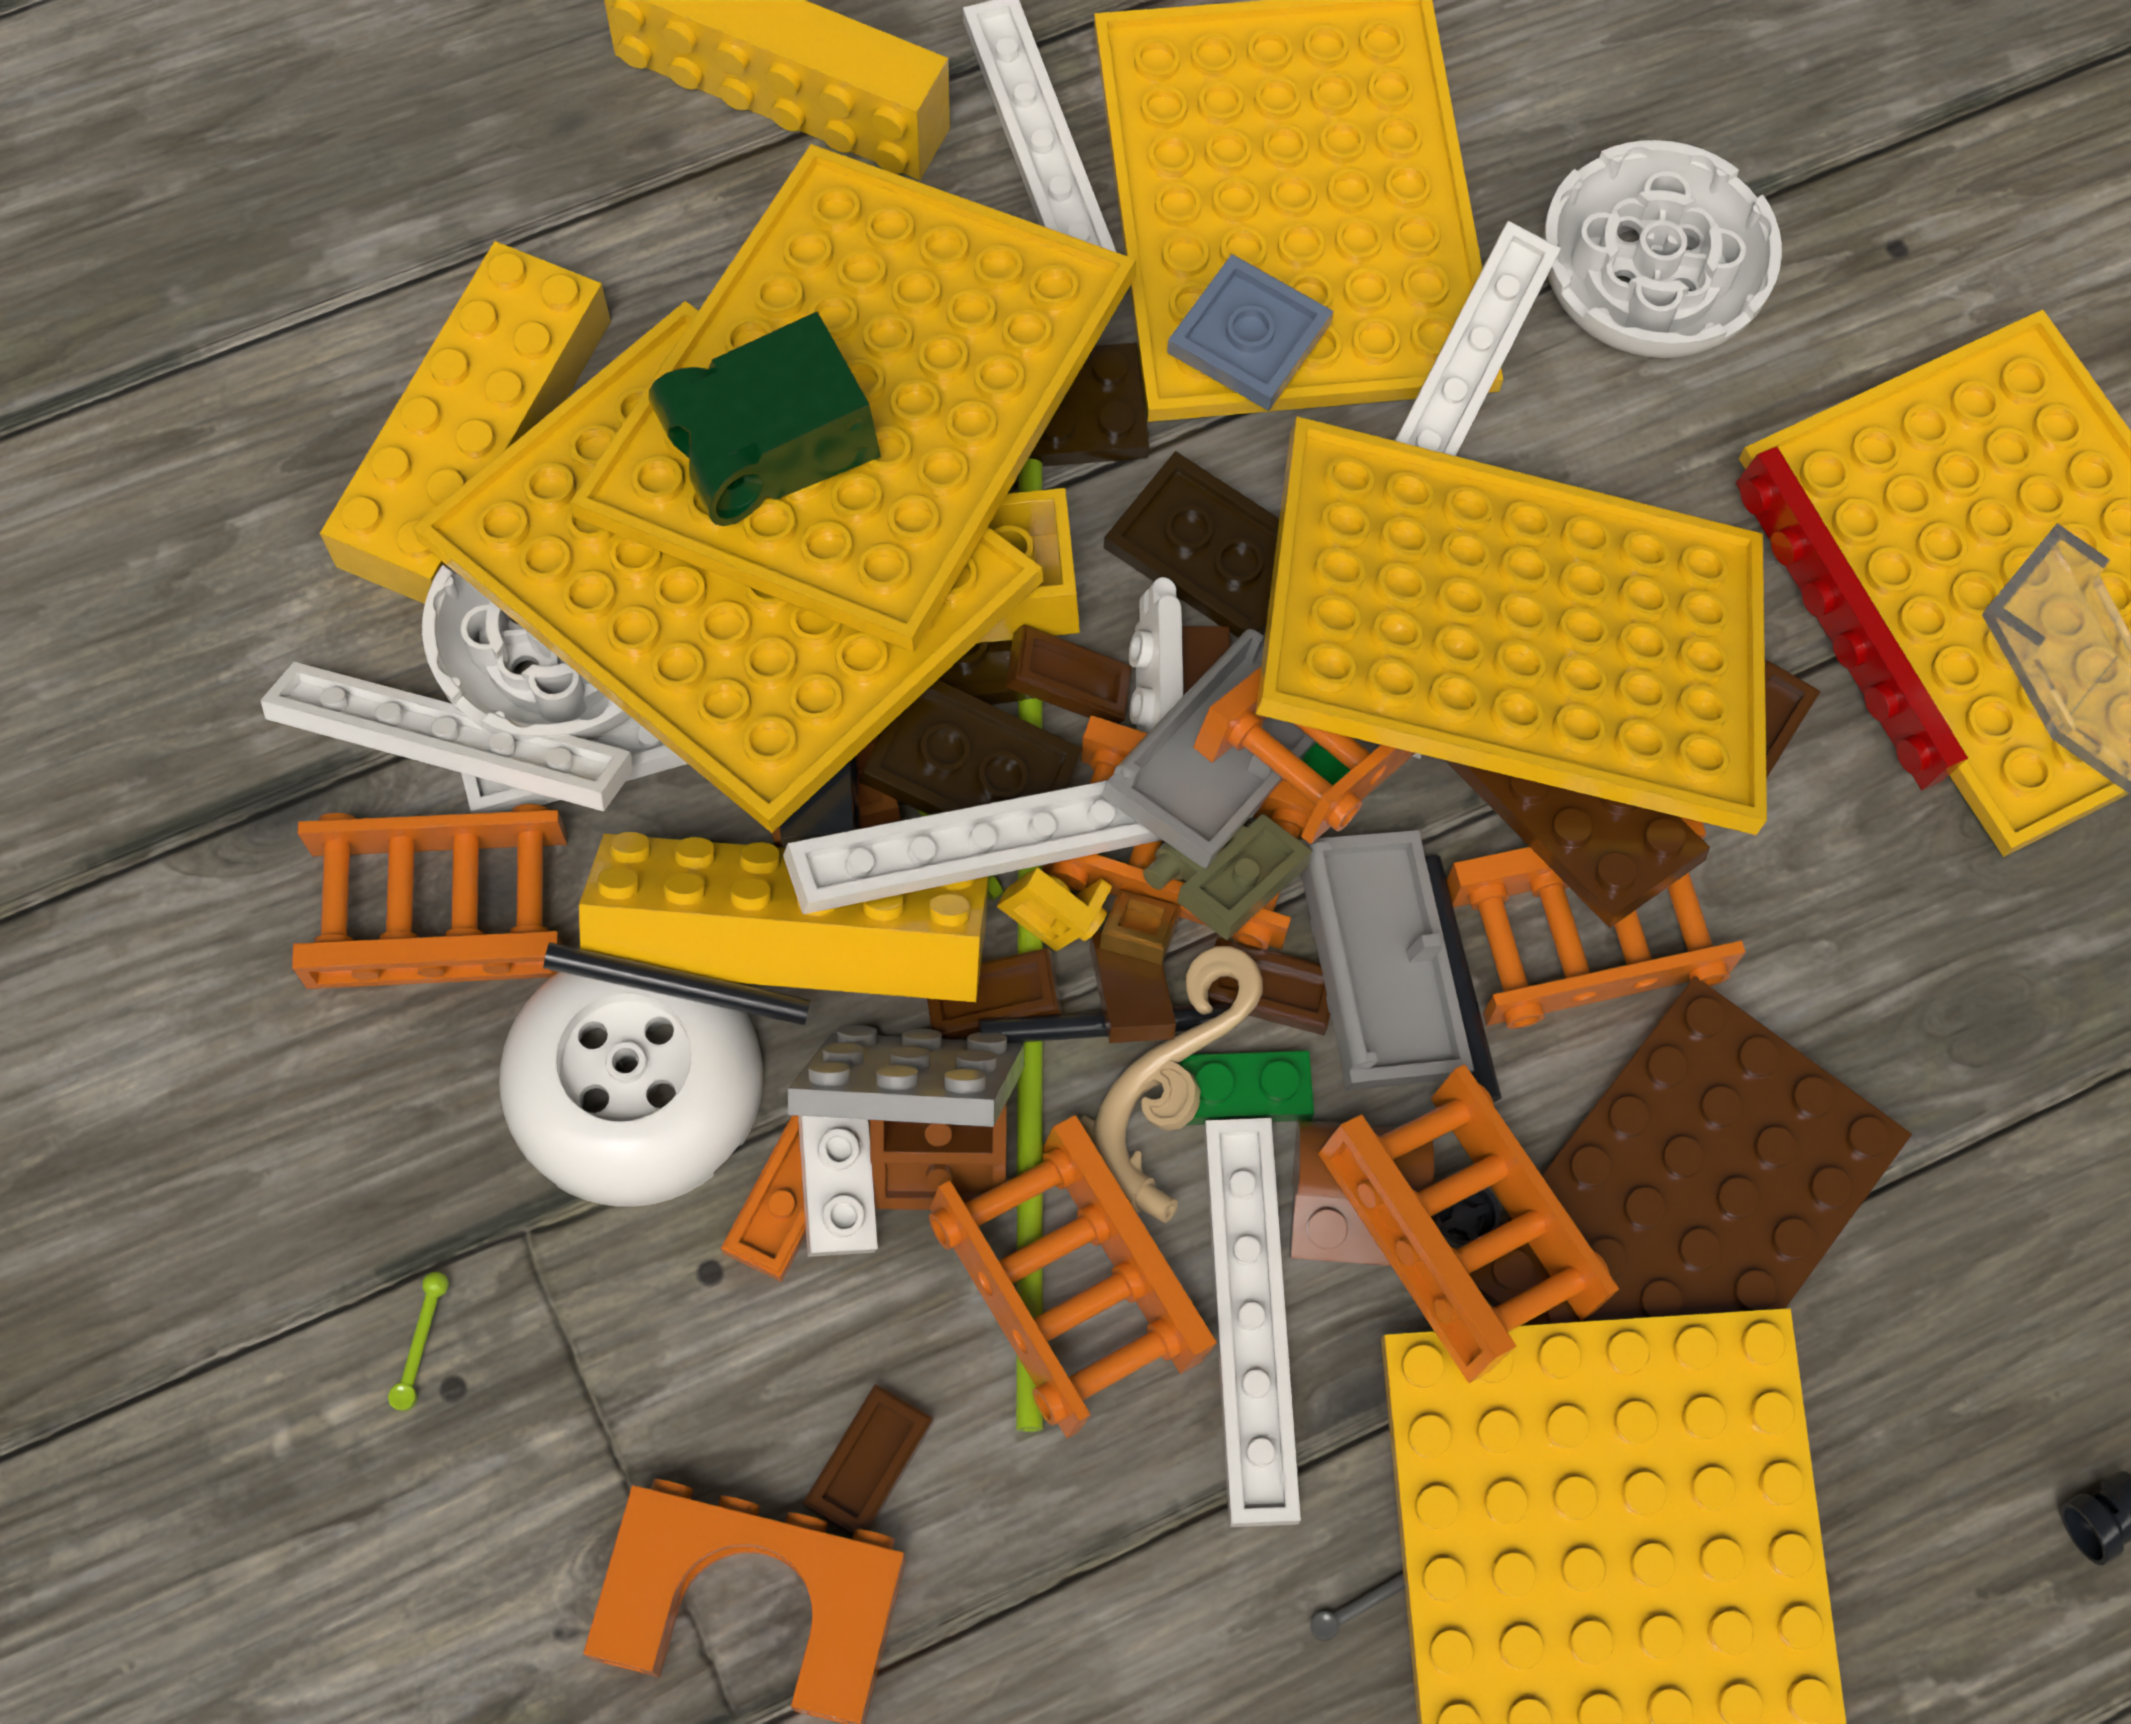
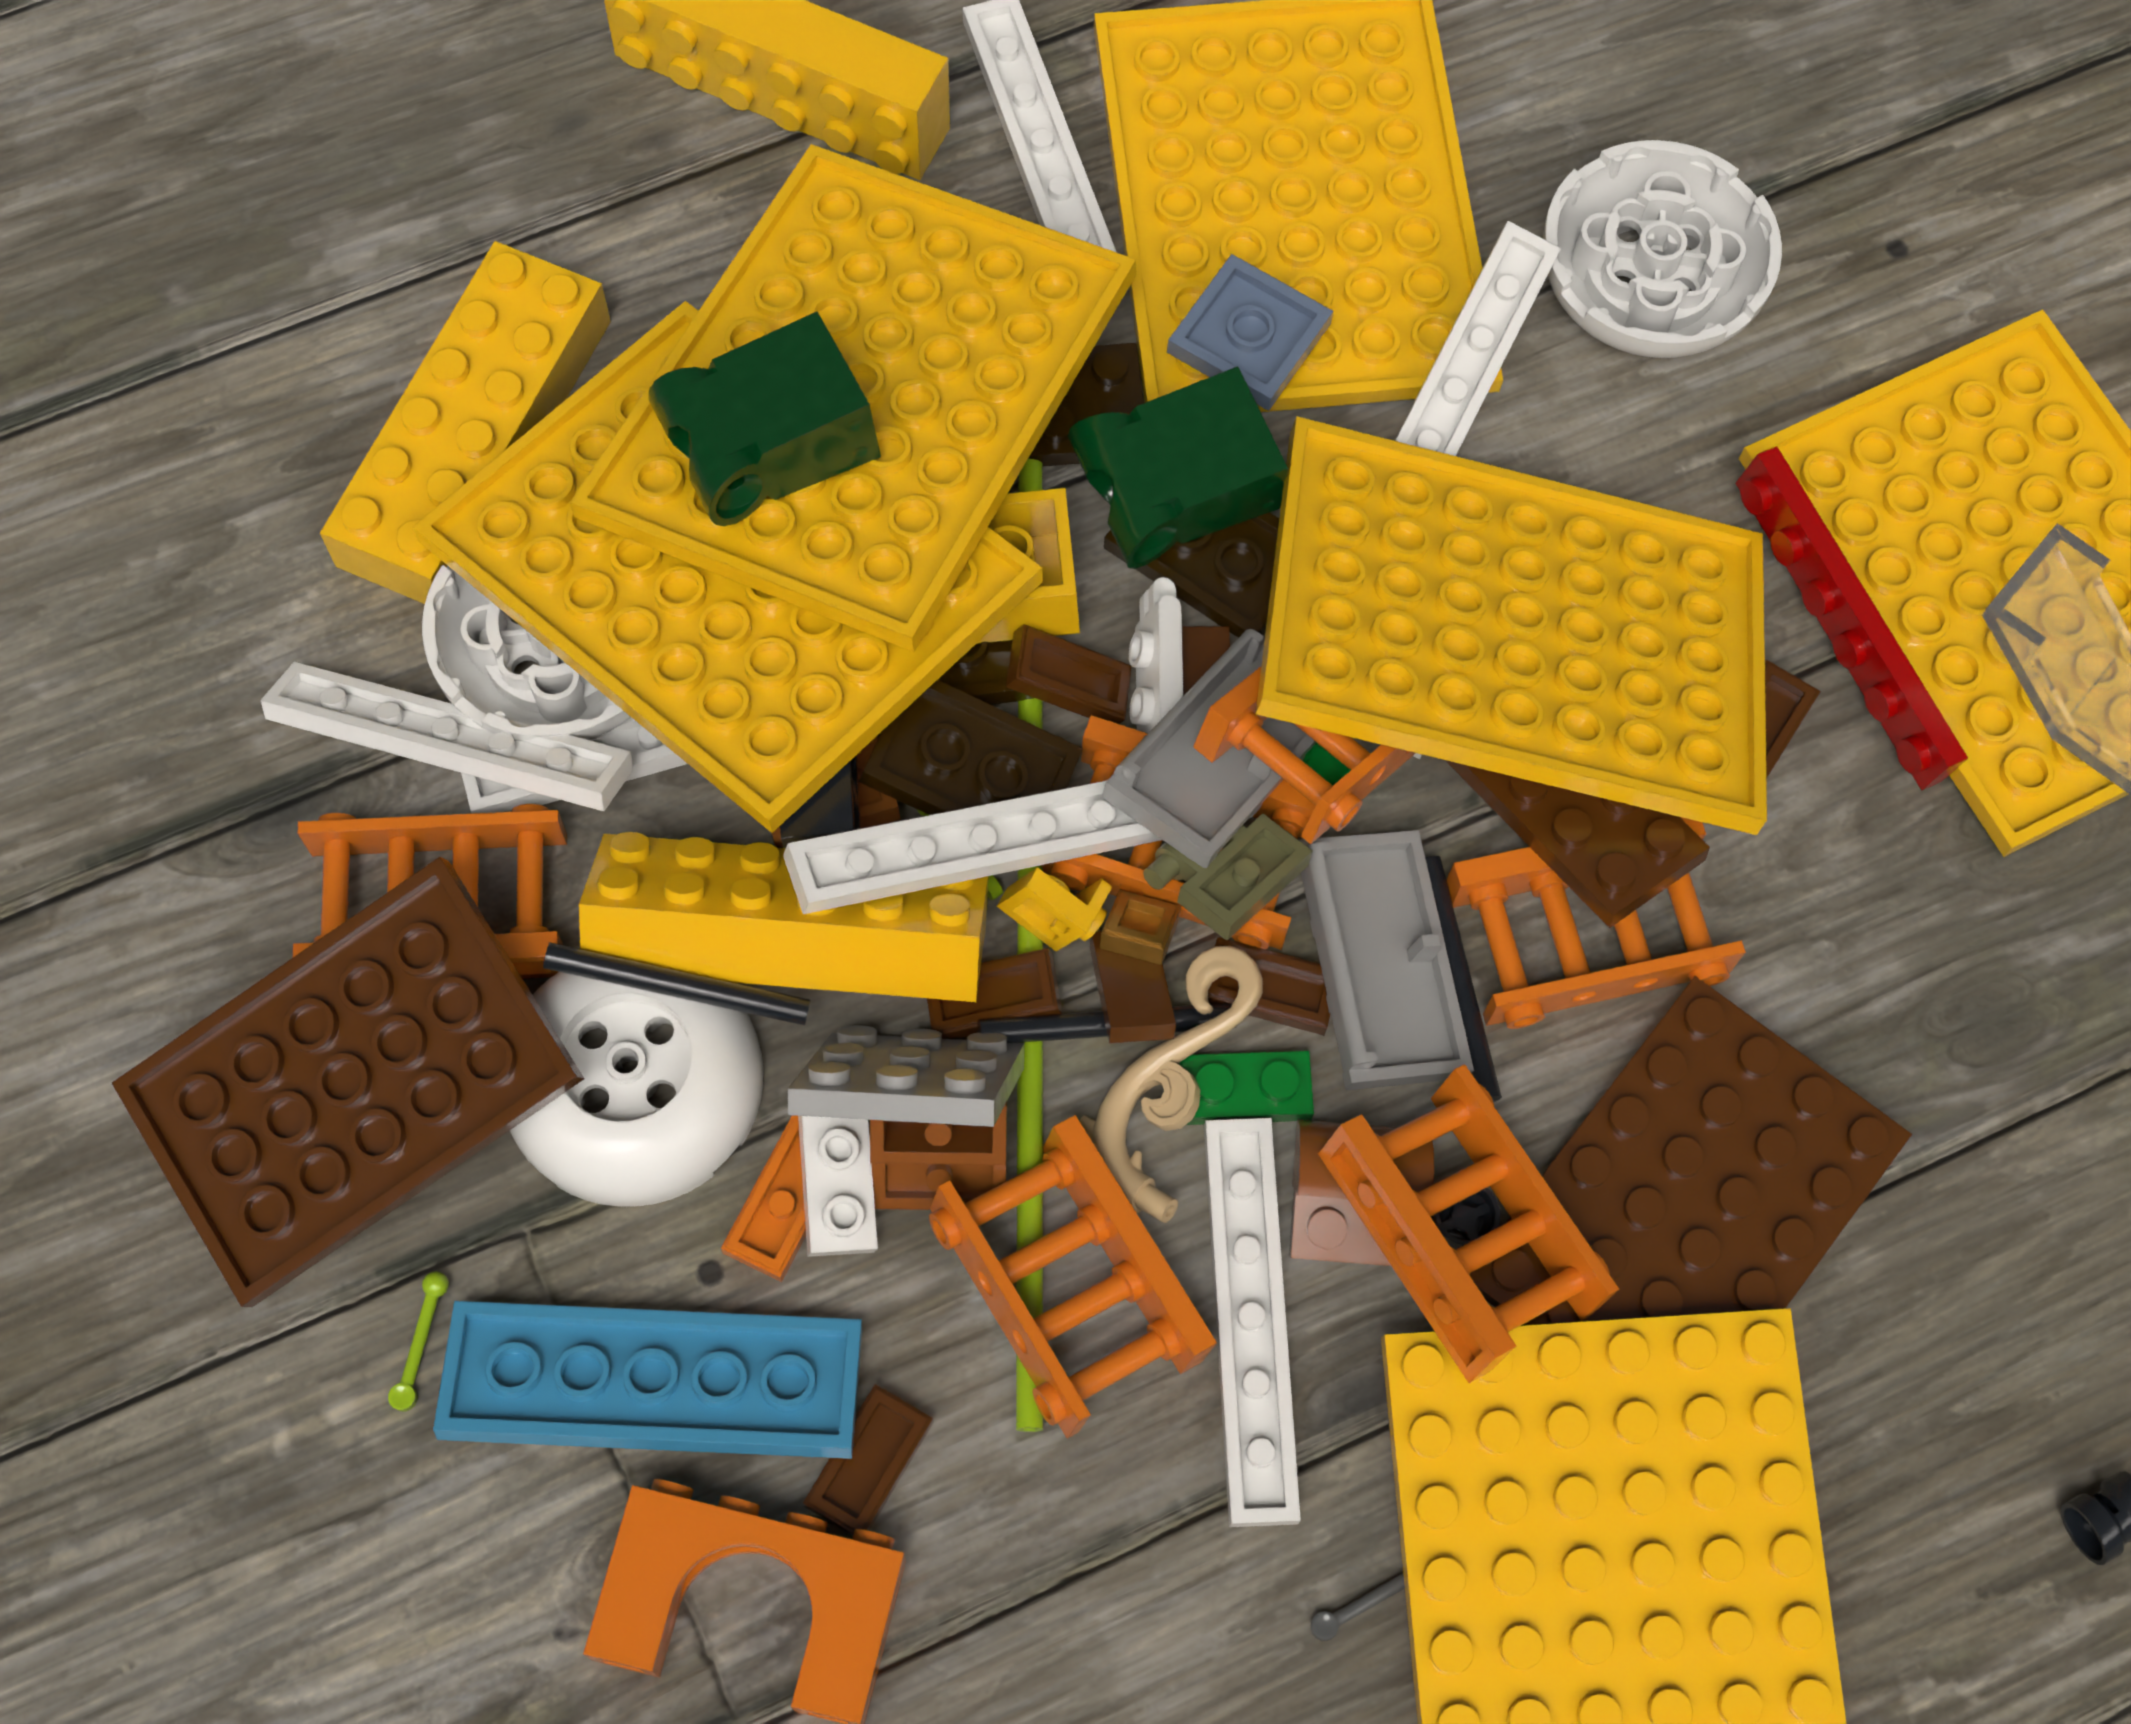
none -> reddish brown plate [112,857,585,1307]
none -> dark azure plate [433,1301,862,1459]
none -> dark green piece [1067,366,1288,569]

